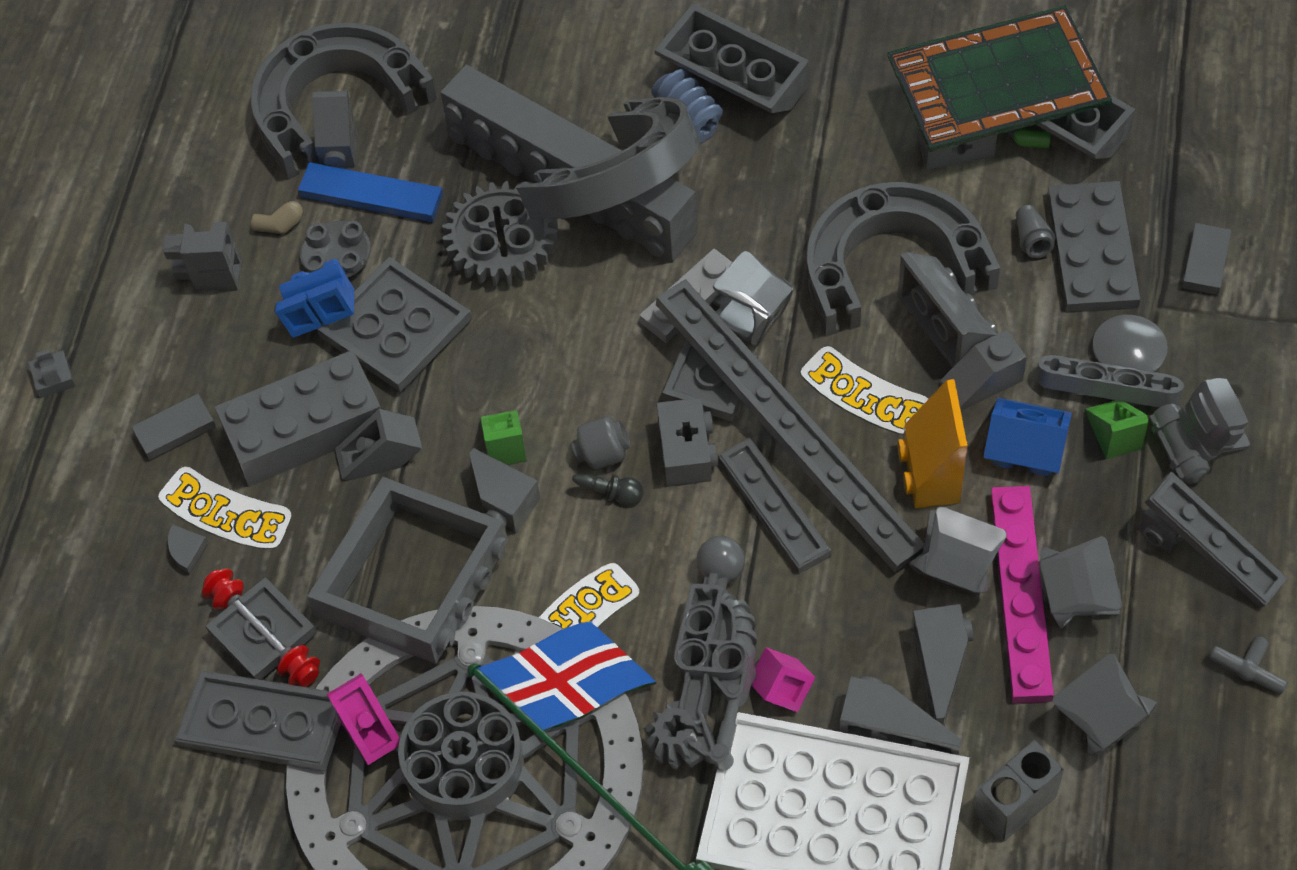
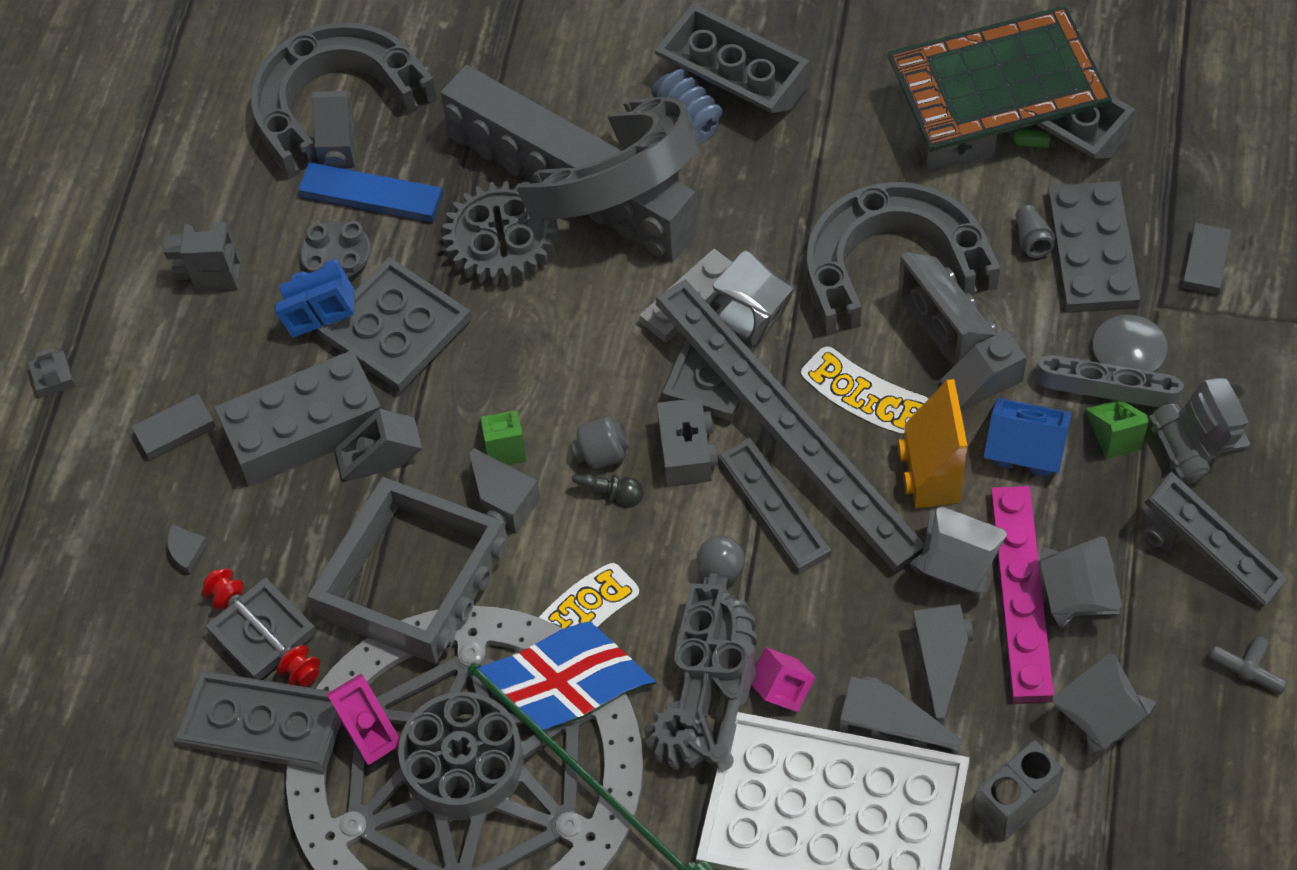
sticker [158,467,291,548] -> none
dark tan arm [251,201,303,234] -> none

